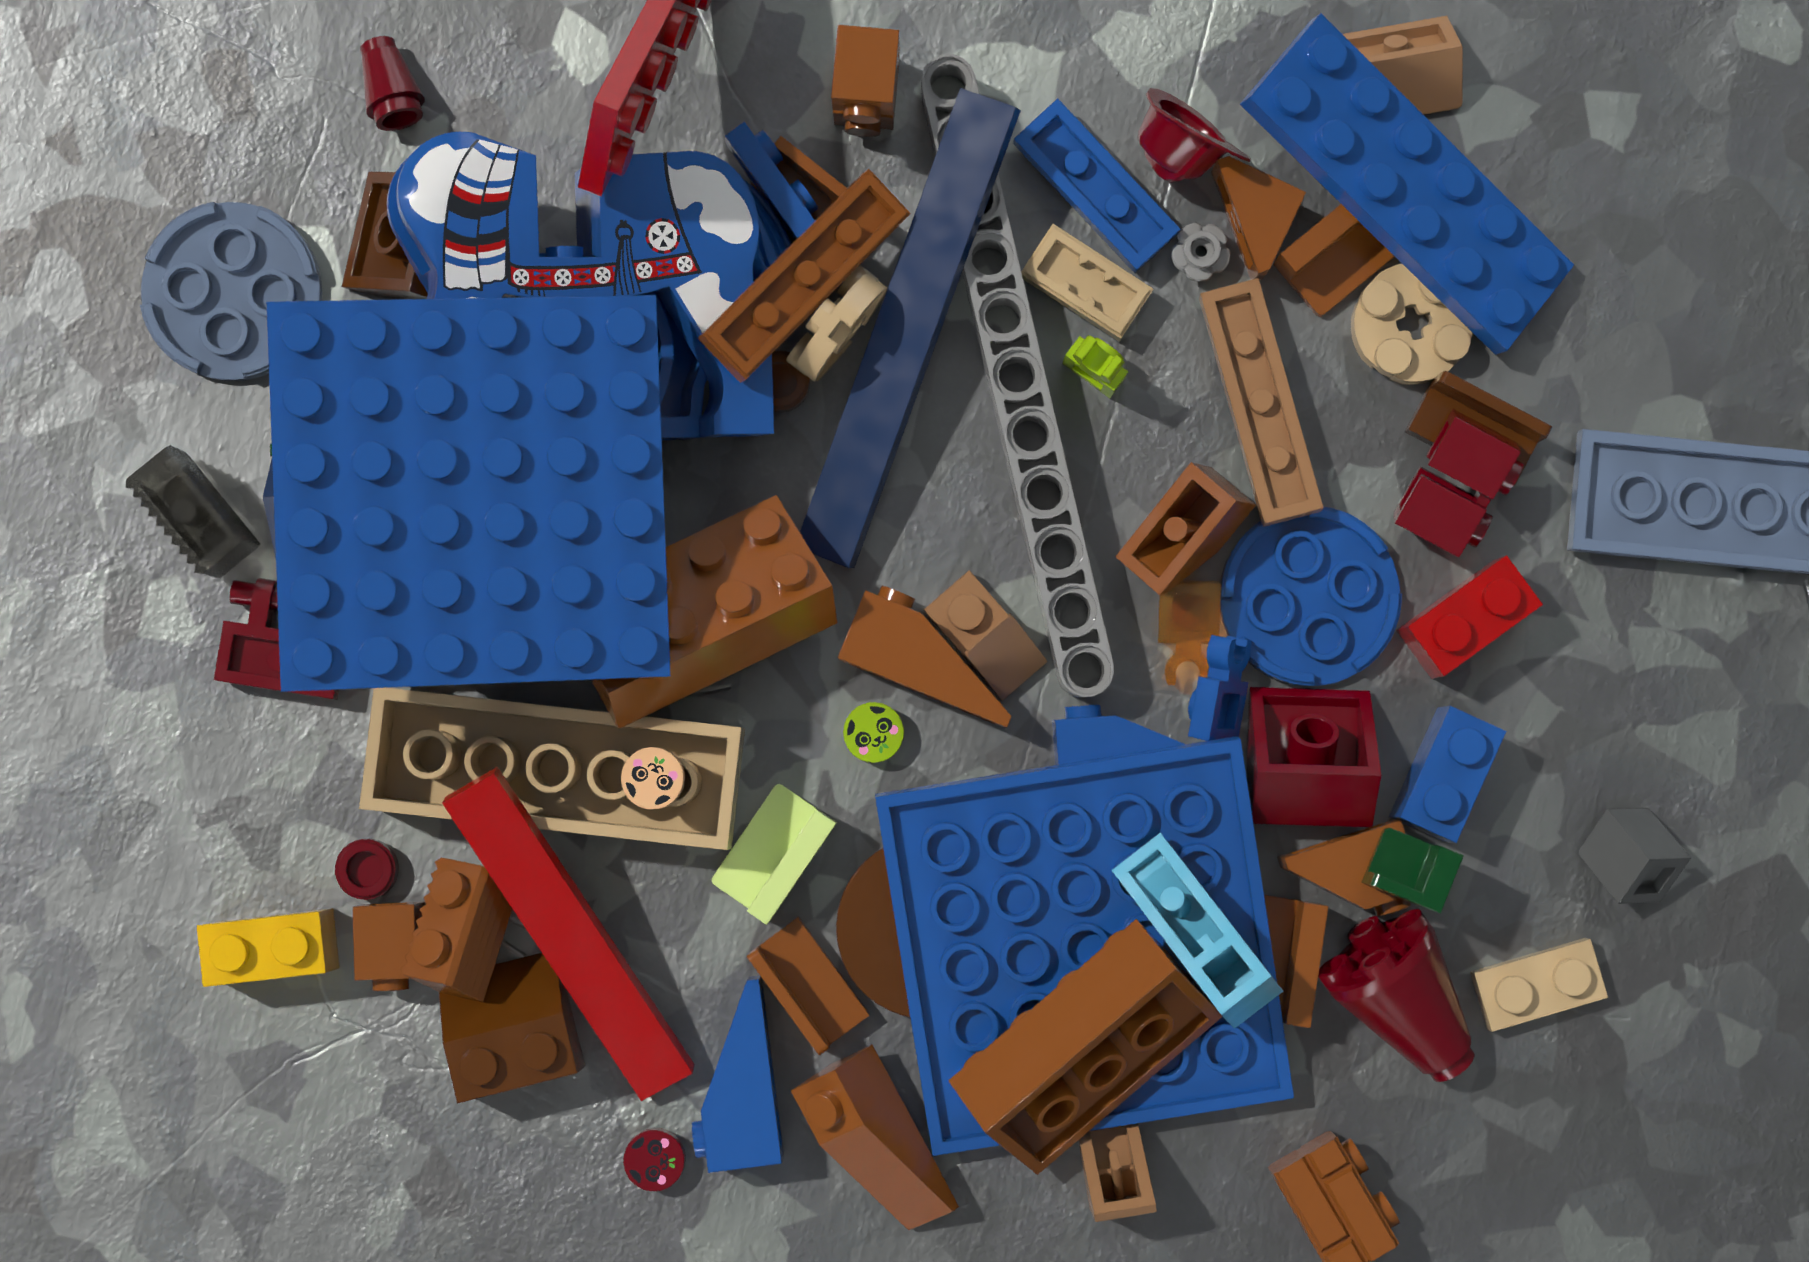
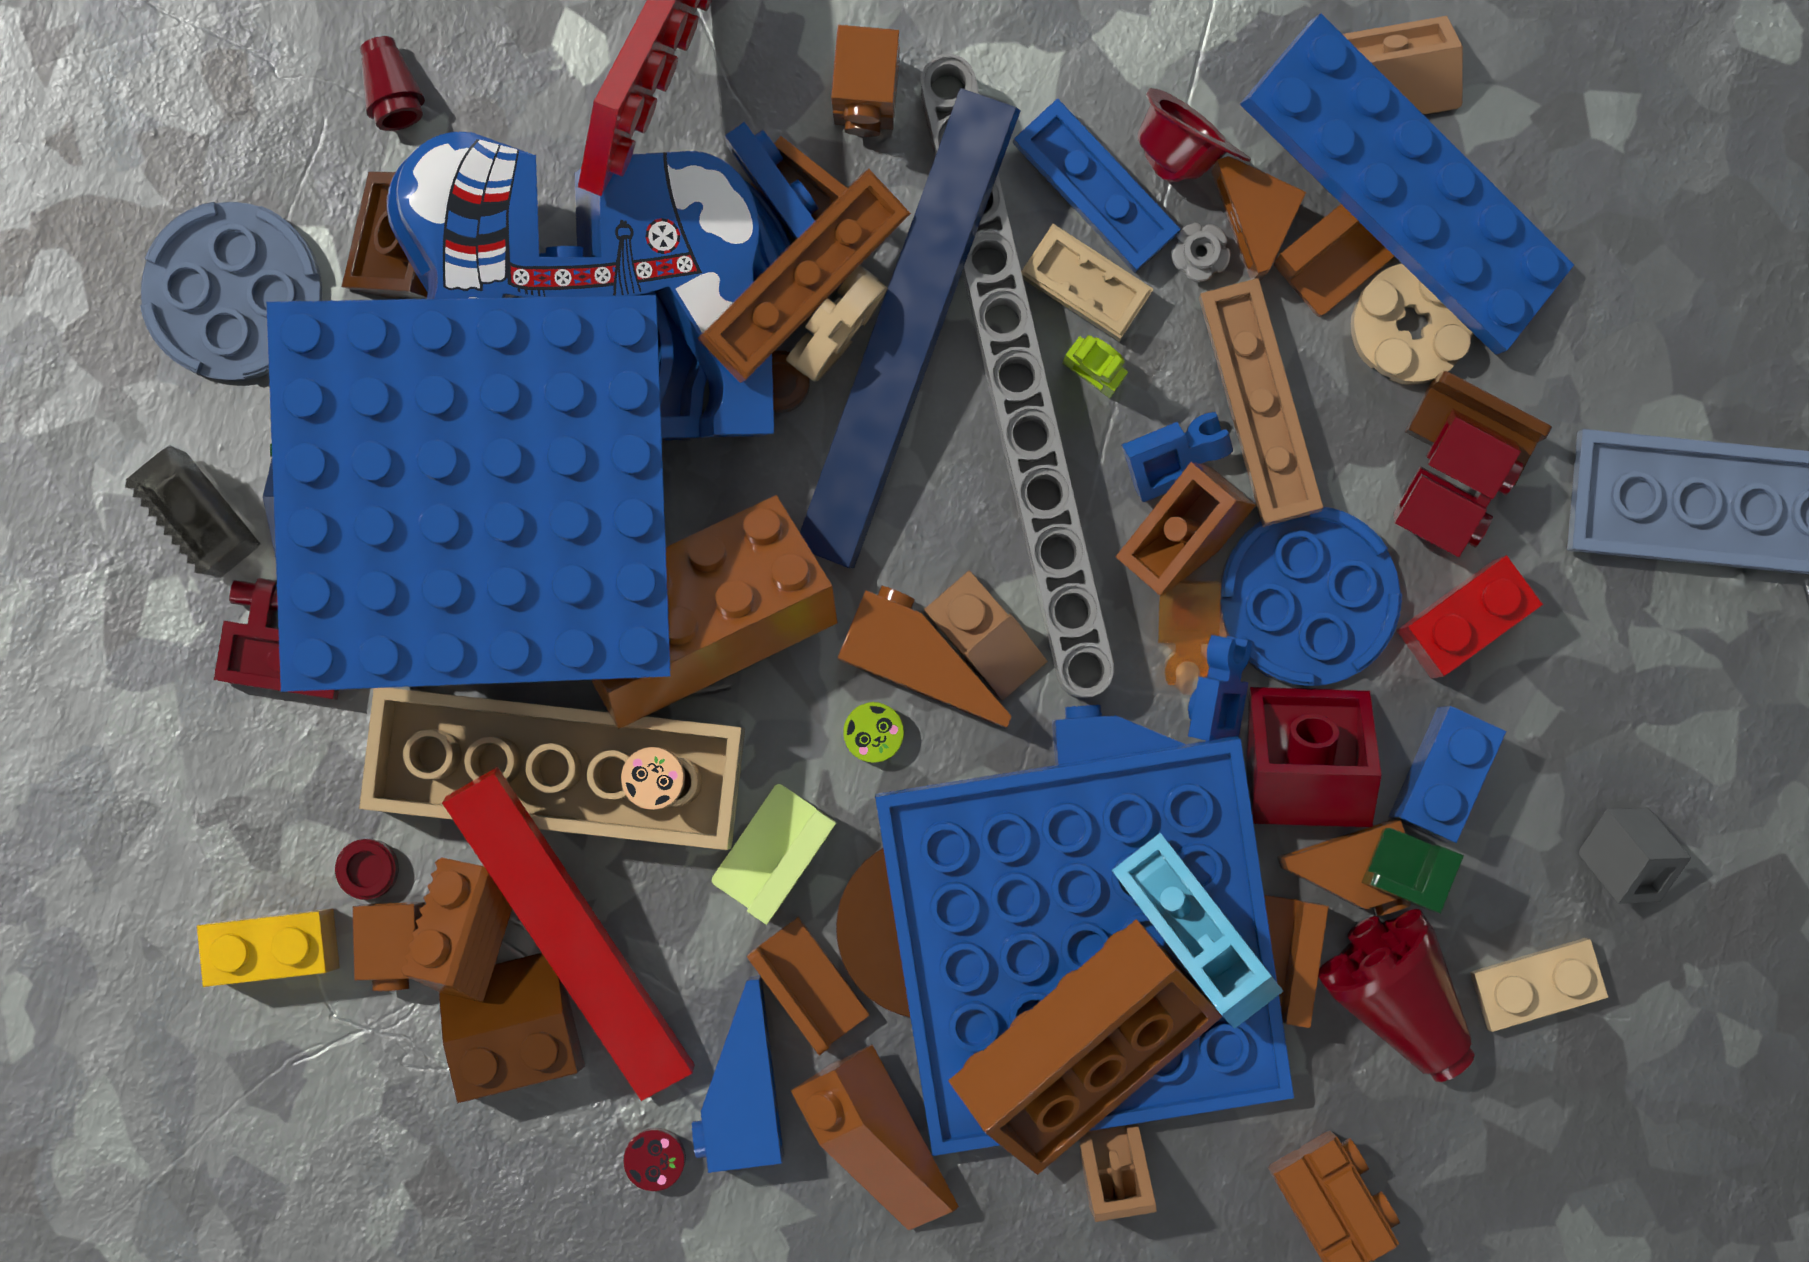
none -> blue plate [1122,412,1233,502]

